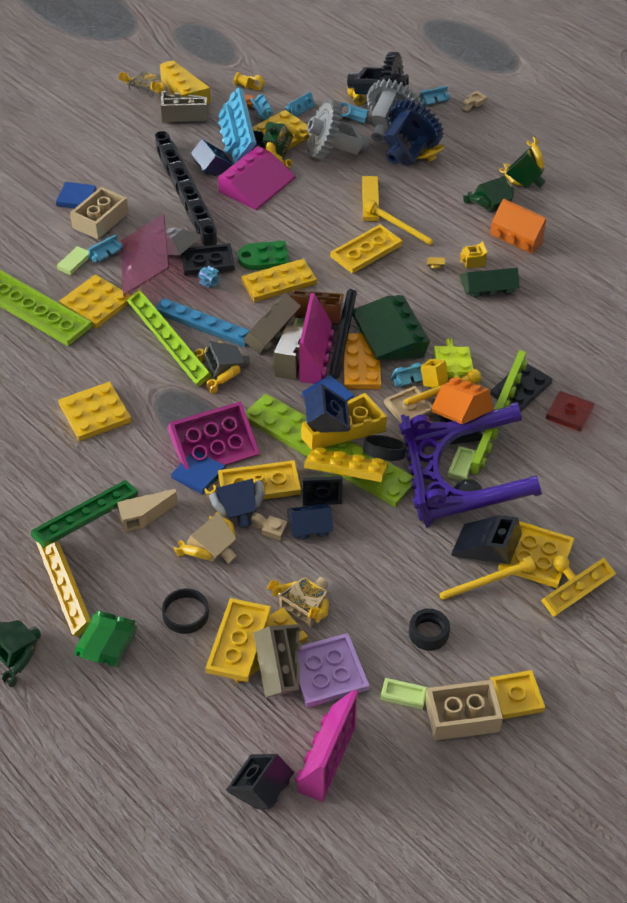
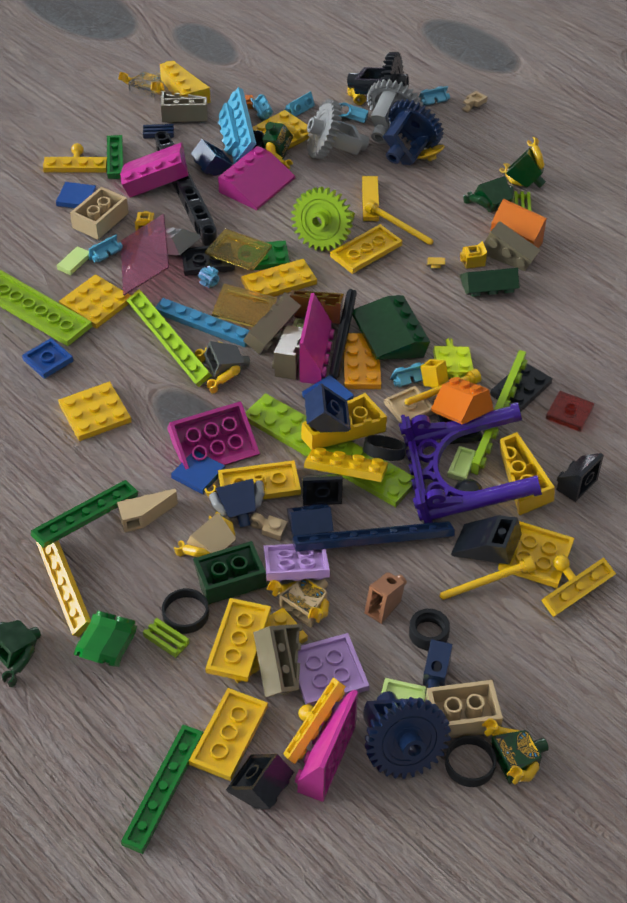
yellow connector [233,72,265,91] -> none
yellow plate [490,670,545,719] -> none
none -> blue plate [22,338,74,379]
none -> yellow plate [43,143,107,173]
none -> green plate [107,135,123,179]
none -> dark pink slope [120,142,189,198]
none -> green plate [121,724,203,854]
none -> yellow window [135,211,155,236]
none -> dark blue tile [143,124,174,139]
none -> lime tile [143,618,190,658]
none -> yellow plate [189,688,268,781]
none -> dark green slope [193,541,266,605]
none -> clear yellow piece [205,228,272,271]
none -> clear yellow piece [212,284,277,327]
none -> lavender plate [264,544,330,582]
none -> yellow plate [283,677,346,764]
none -> lime piece [291,186,355,251]
none -> dark blue tile [292,521,455,552]
none -> dark blue piece [363,691,451,779]
none -> nougat torso [364,572,407,624]
none -> dark blue torso [423,639,453,694]
none -> black tyre [445,735,496,787]
none -> torso [482,718,549,785]
none -> dark tan wedge [484,221,540,271]
none -> yellow wedge [500,432,555,516]
none -> lime tile [514,191,531,211]
none -> black slope [556,453,604,502]

